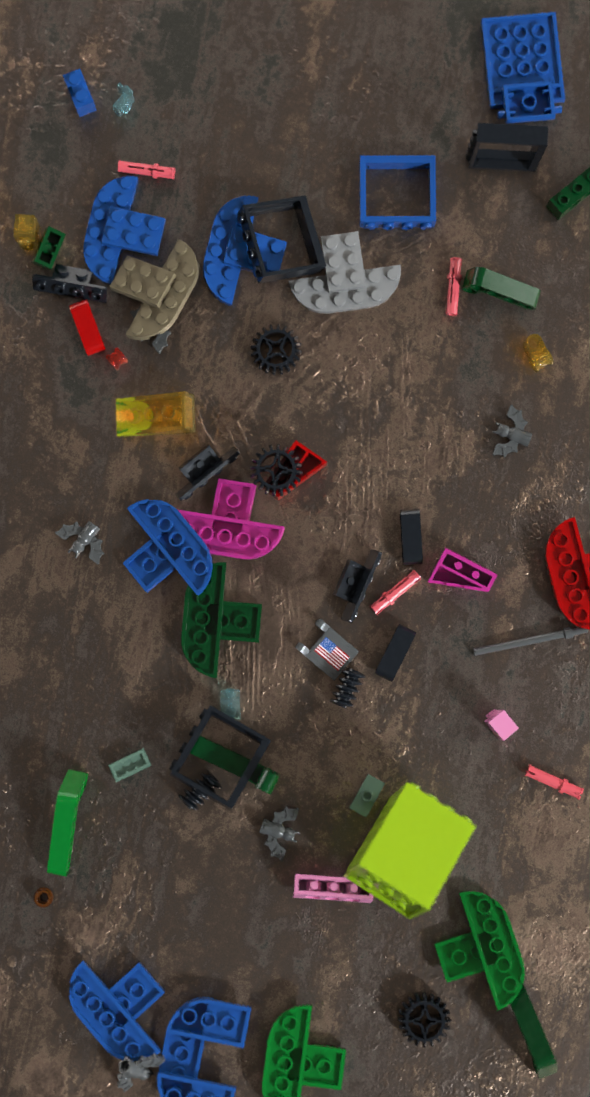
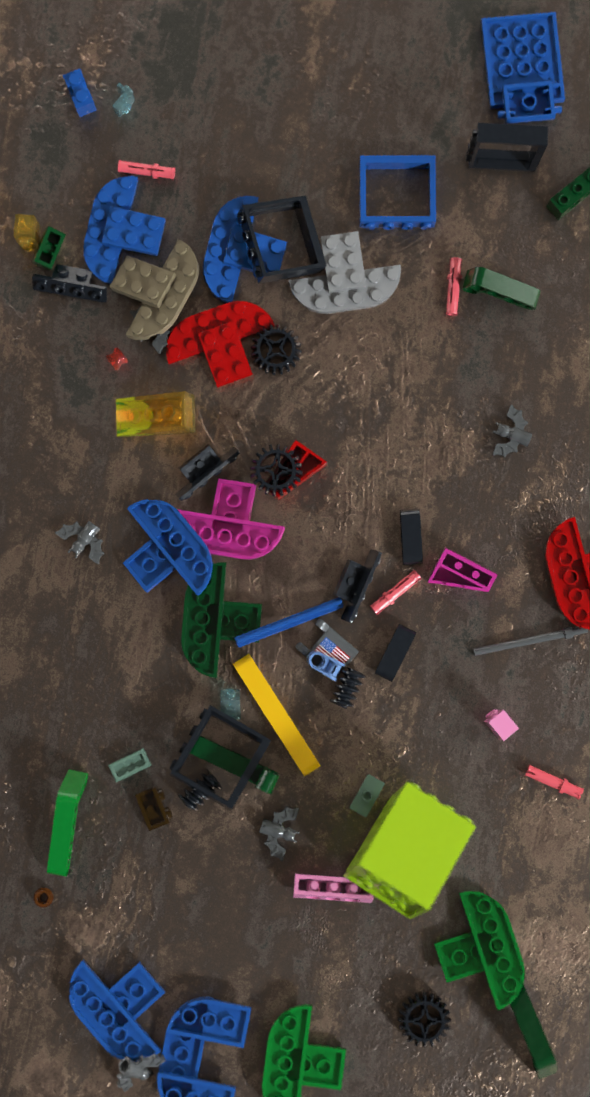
red beam [69,299,106,356] -> none
clear yellow piece [523,334,554,373] -> none
none -> dark brown bracket [135,786,173,831]
none -> red plate [166,301,275,388]
none -> yellow beam [233,653,321,777]
none -> blue axle [235,597,343,647]
none -> medium blue piece [307,651,345,681]

